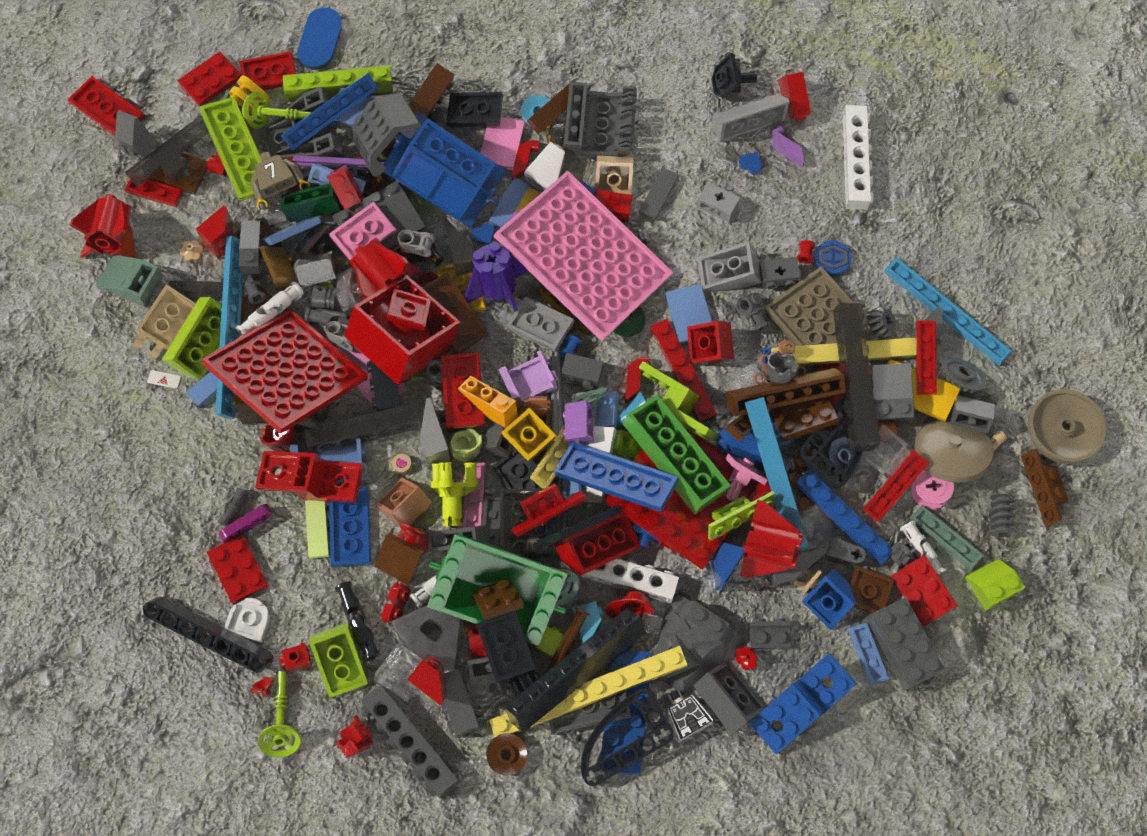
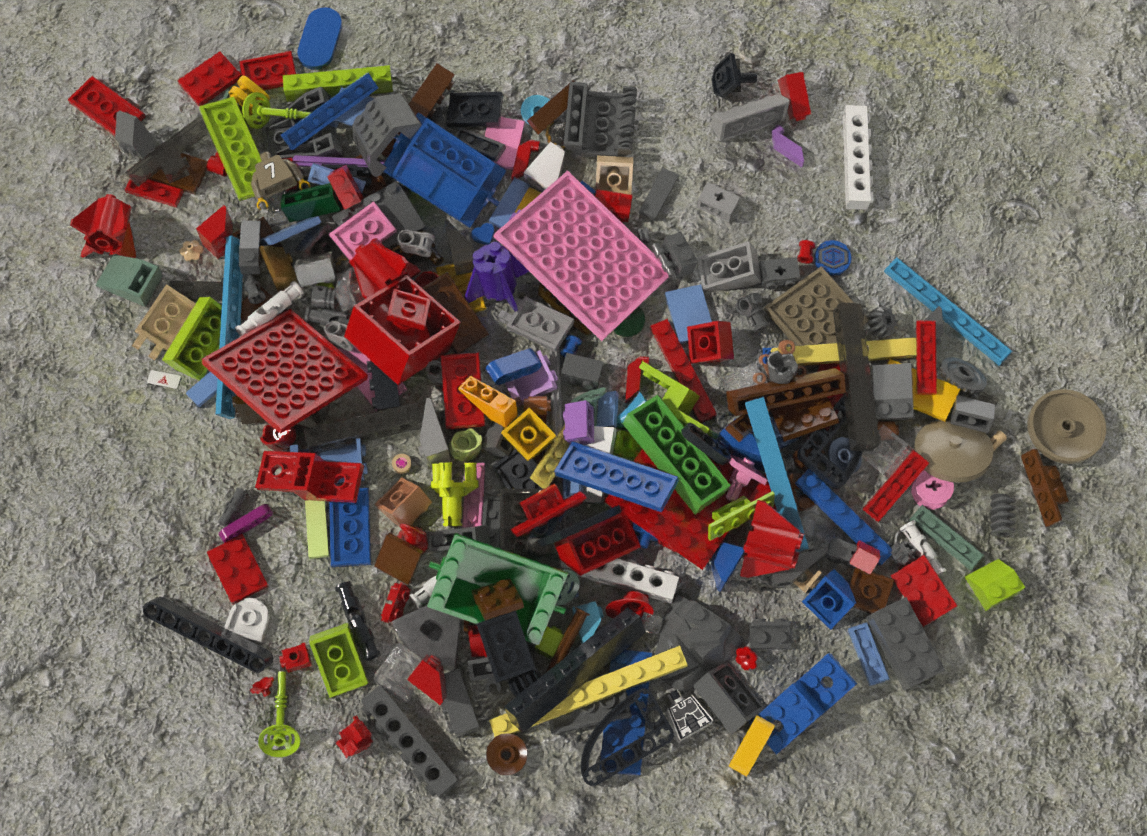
blue tile [739,152,761,174] -> none
none -> dark grey tile [455,127,506,162]
none -> blue beam [486,348,542,385]
none -> dark grey brick [652,232,698,278]
none -> black beam [681,423,731,465]
none -> yellow beam [729,715,775,777]
none -> panel [850,540,880,574]

